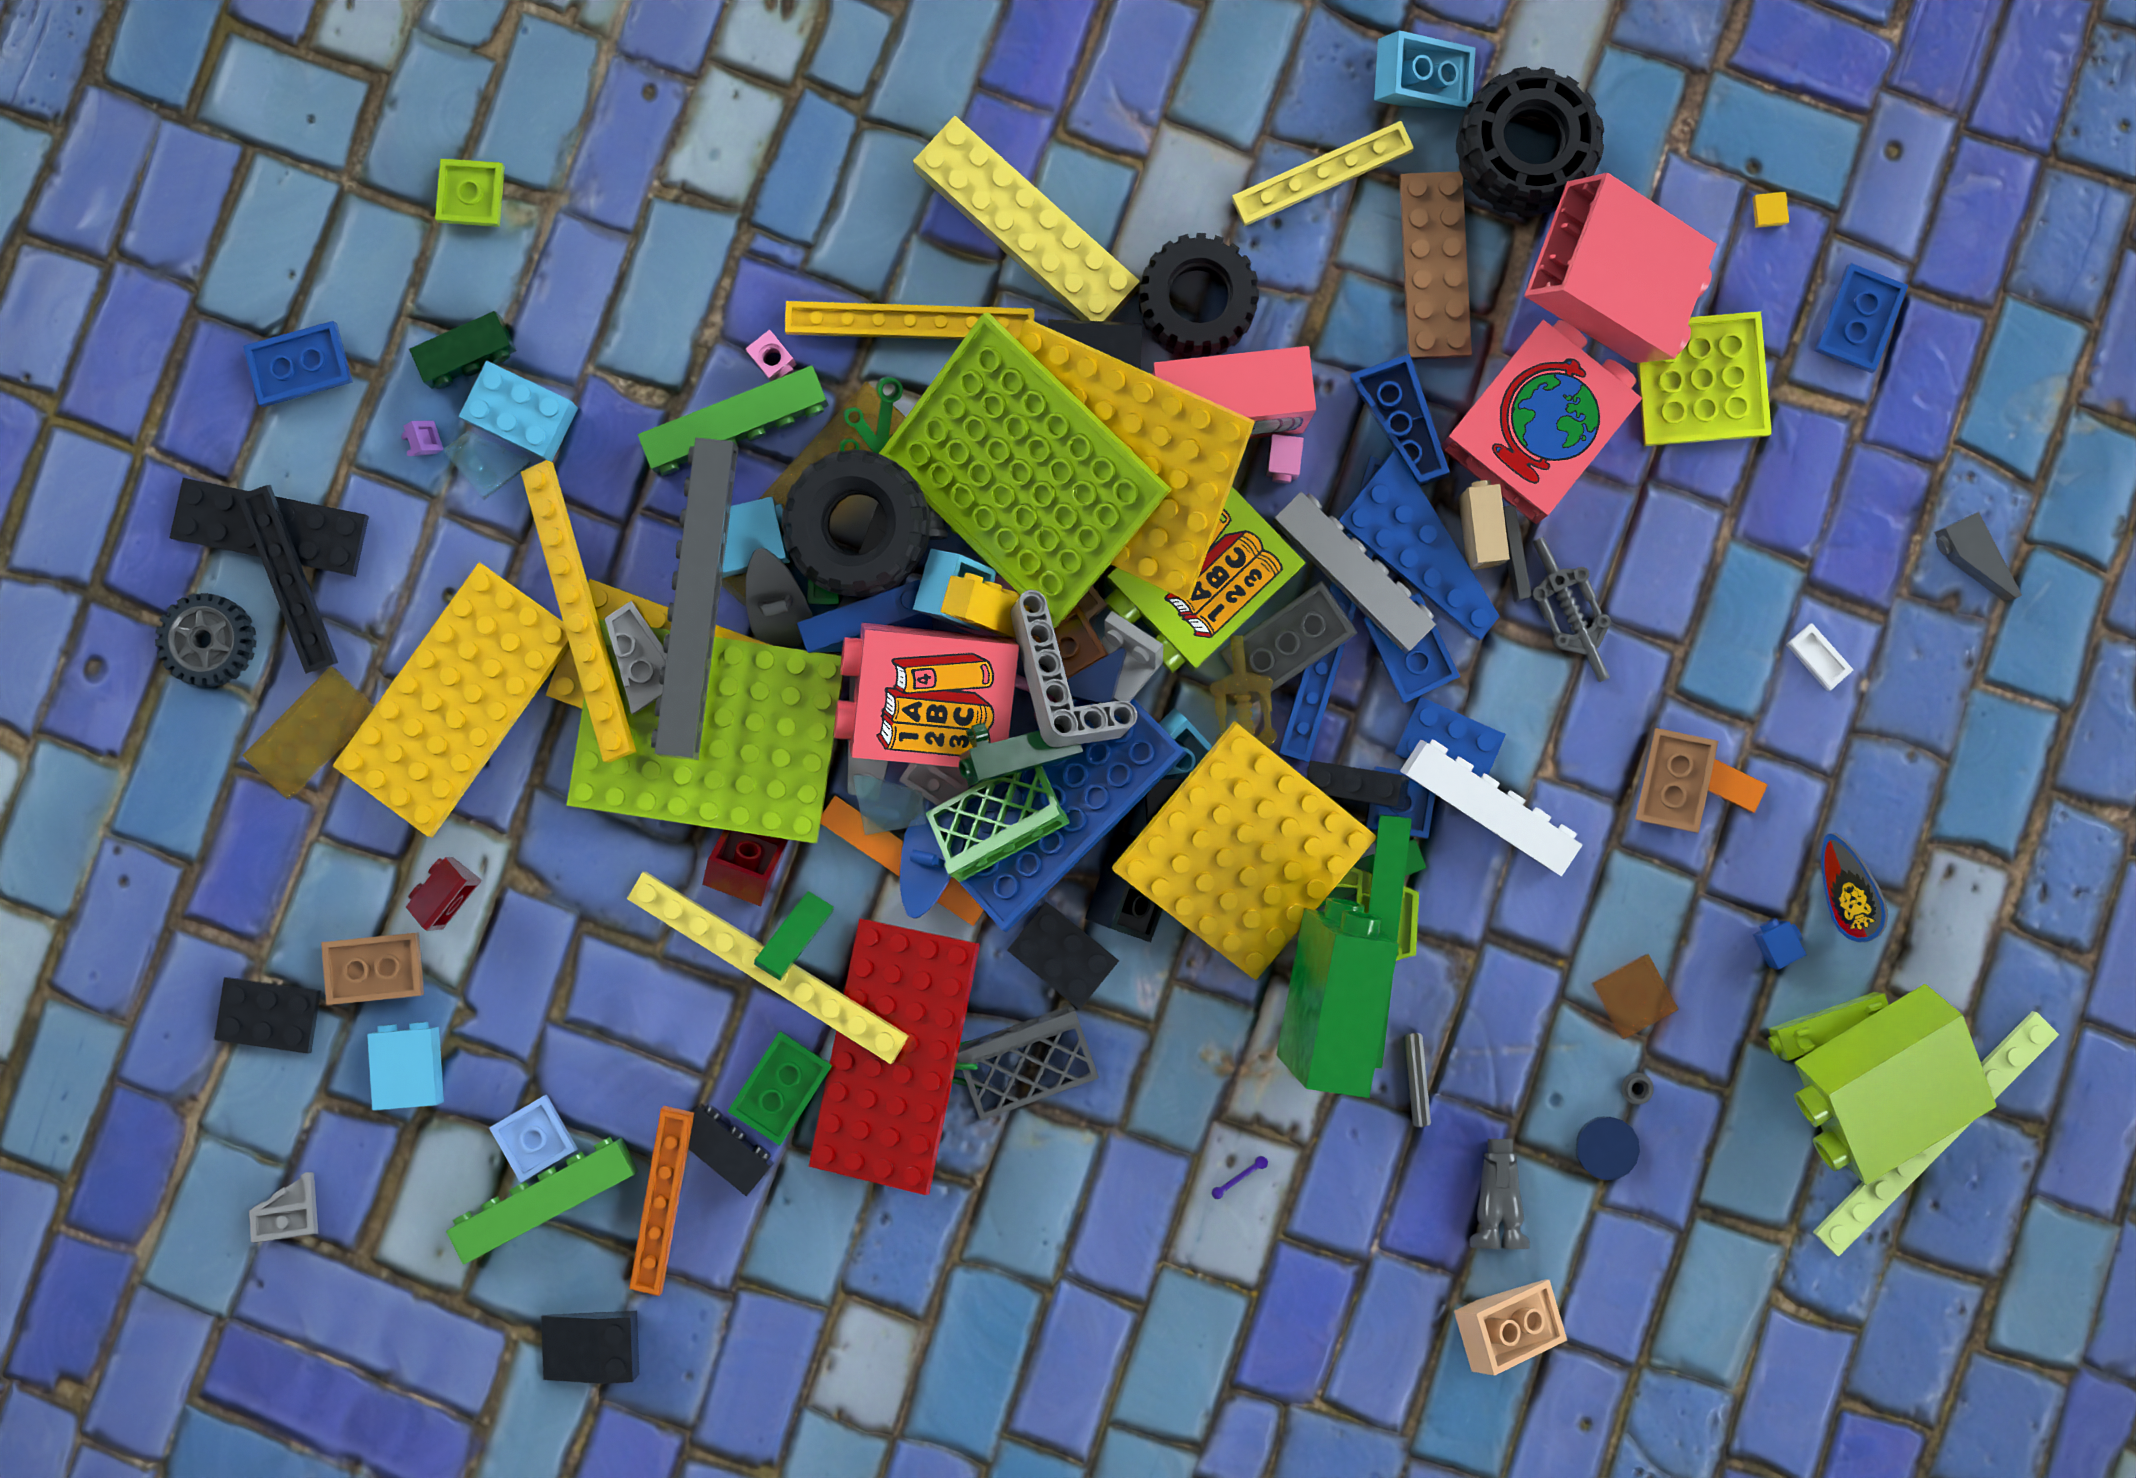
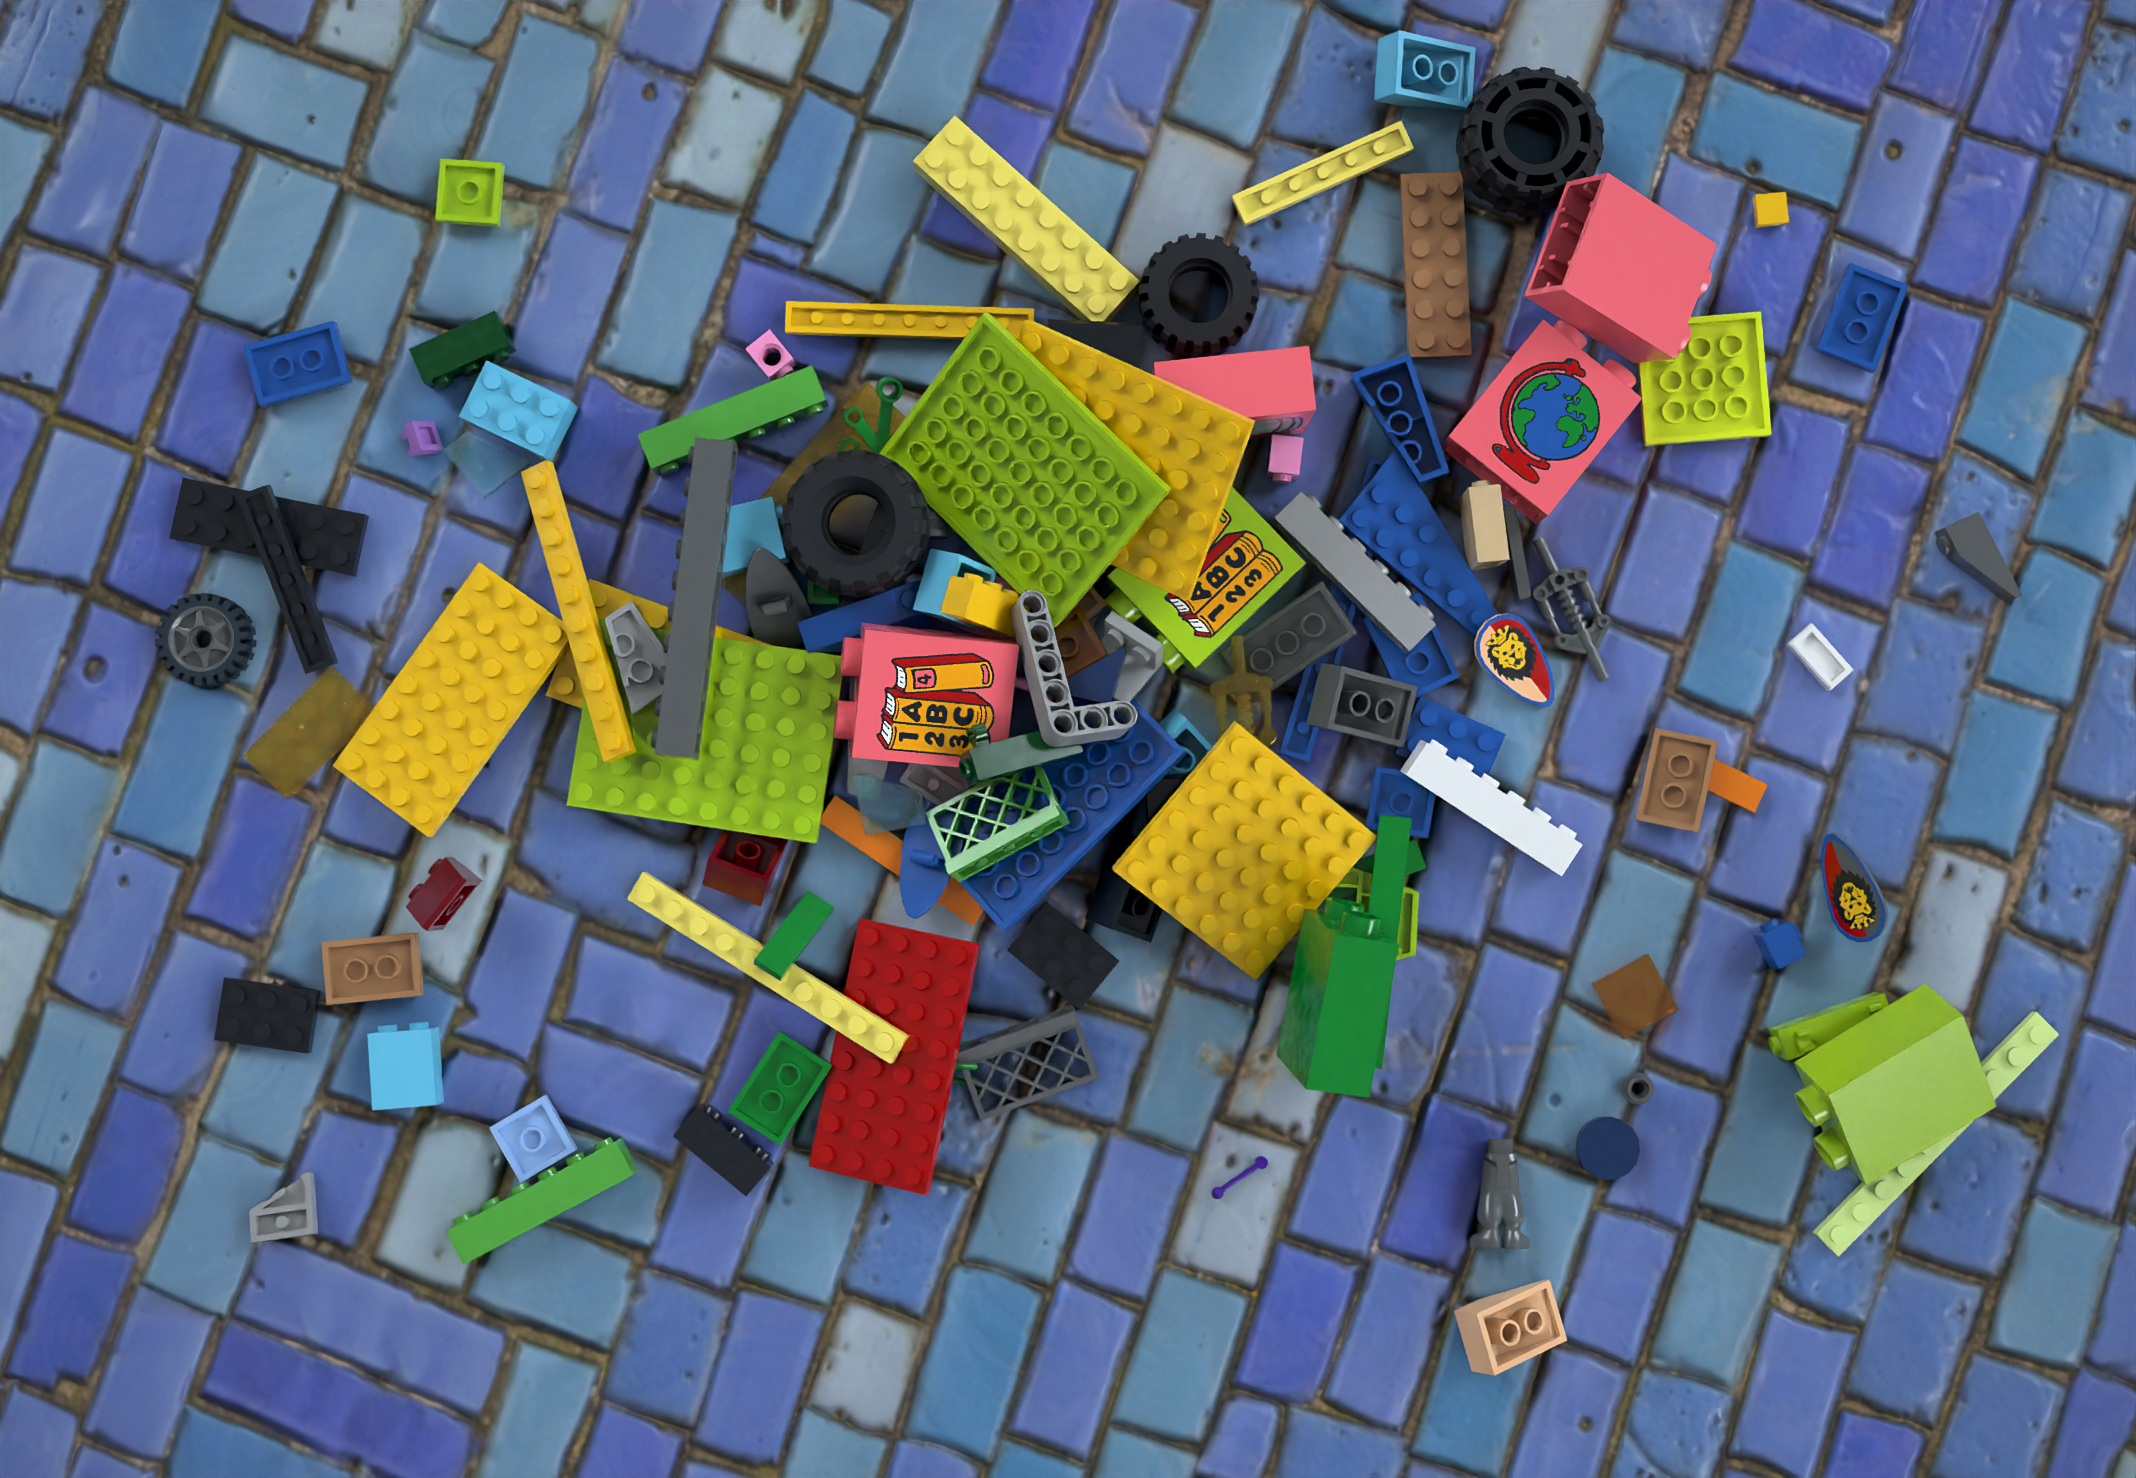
black slope [541,1310,639,1384] -> none
orange tile [629,1106,694,1296] -> none
black brick [1307,760,1409,809] -> none
light grey axle [1405,1033,1431,1127] -> none
none -> dark grey slope [1306,663,1418,747]
none -> shield [1474,613,1554,707]

